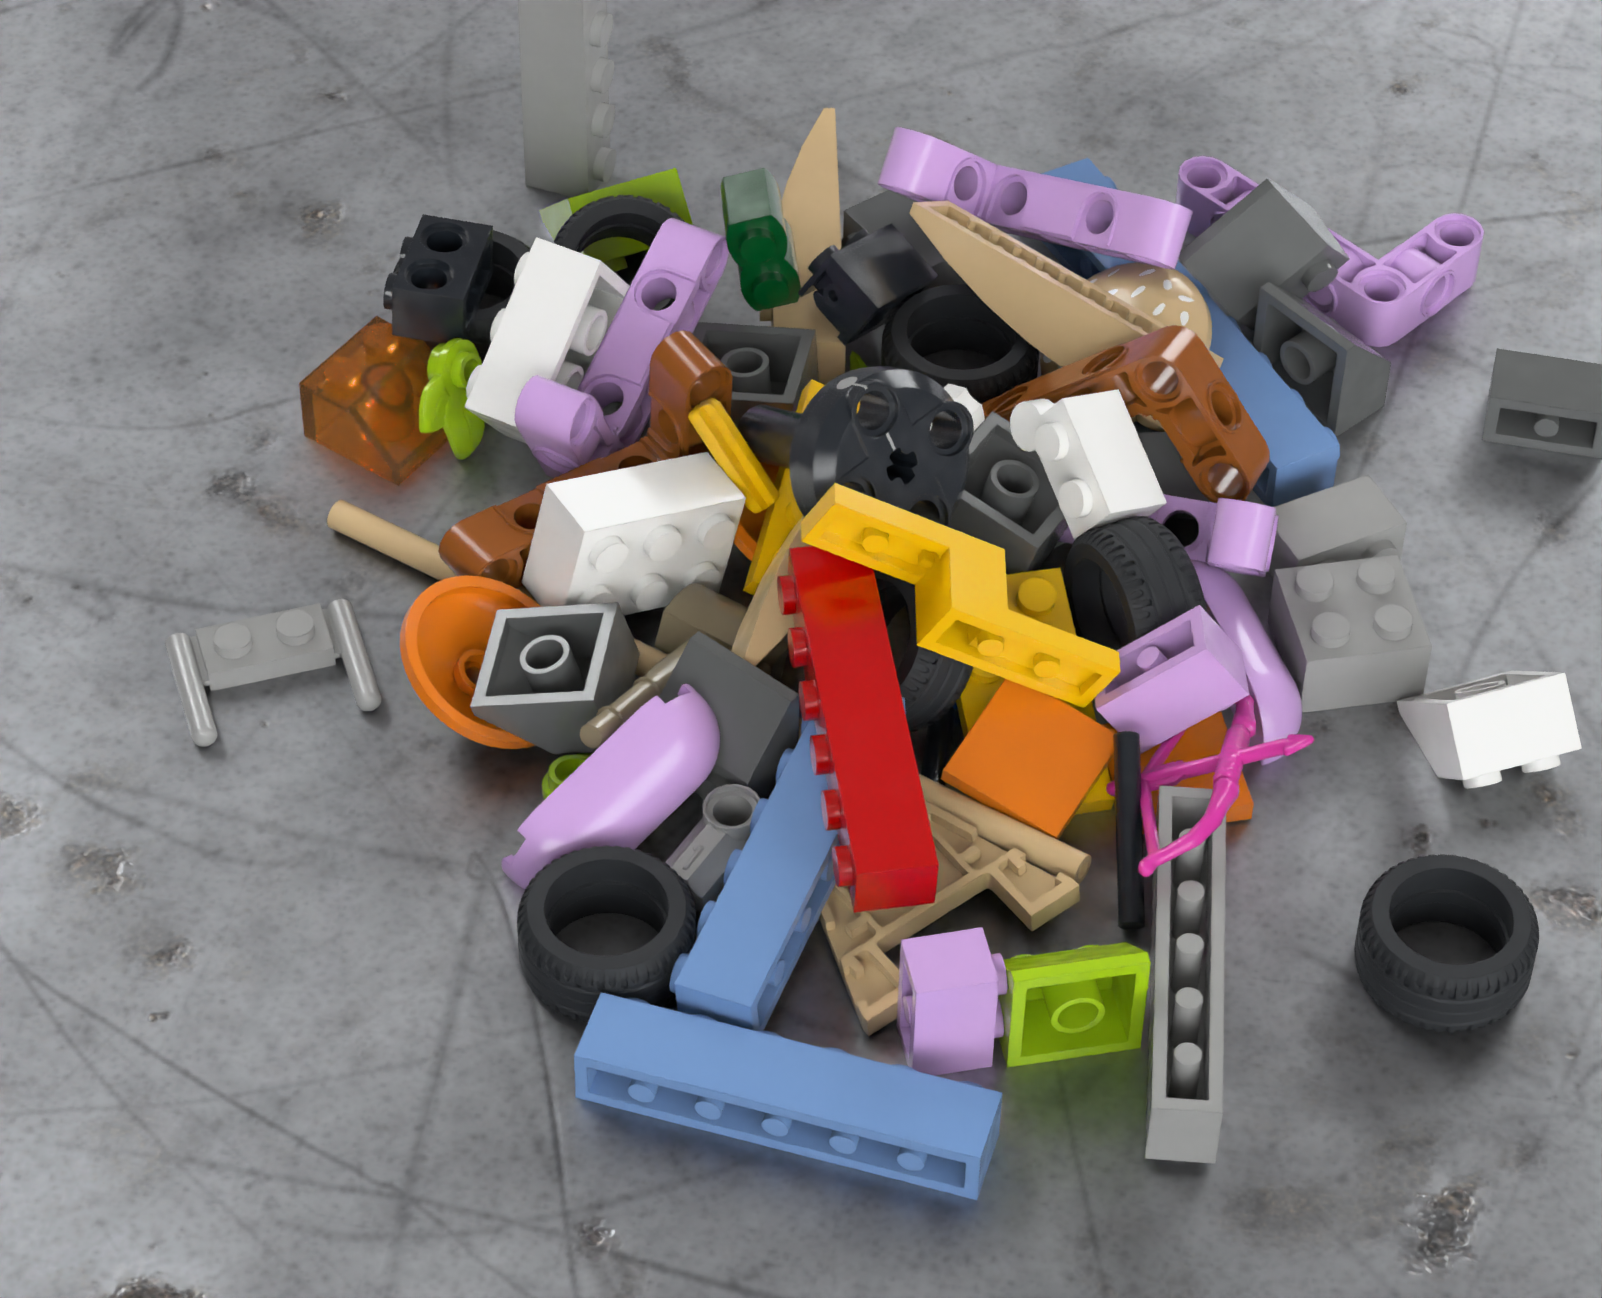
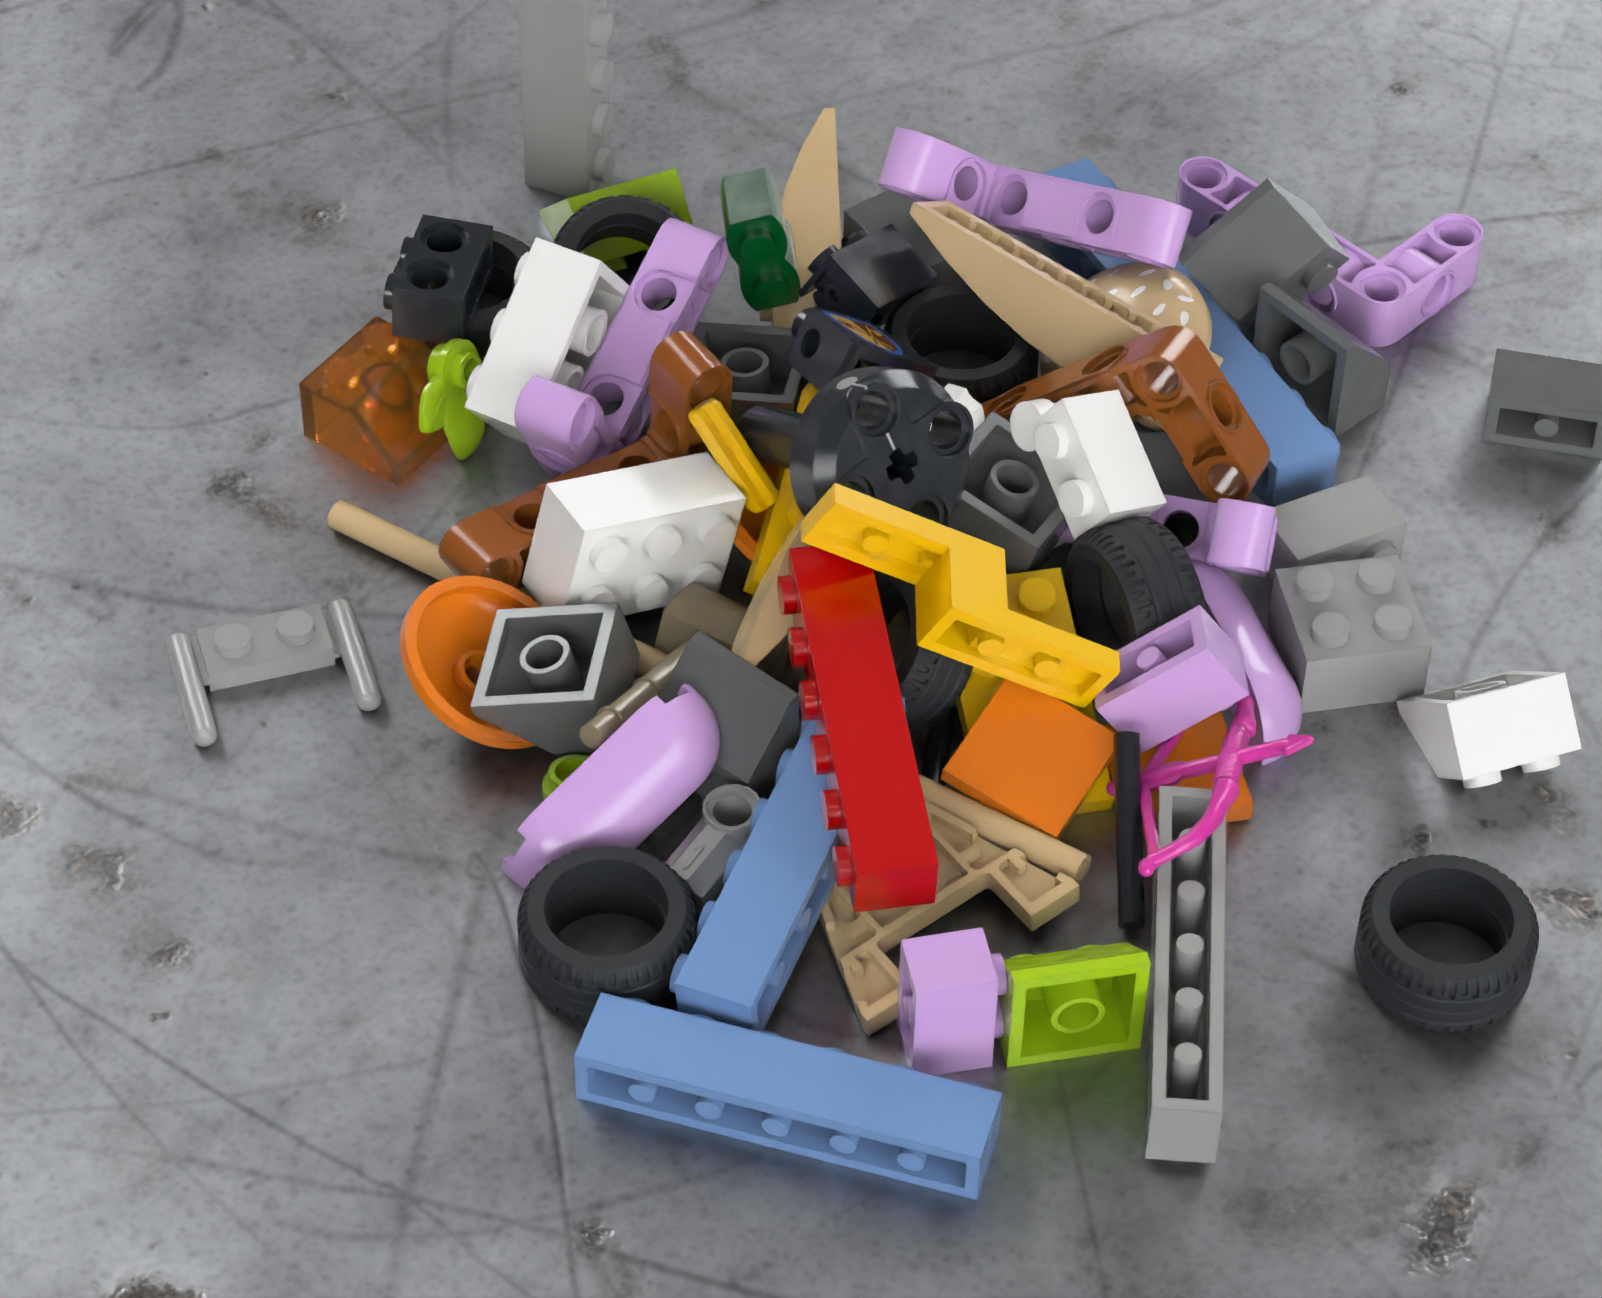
none -> black torso [787,306,938,408]

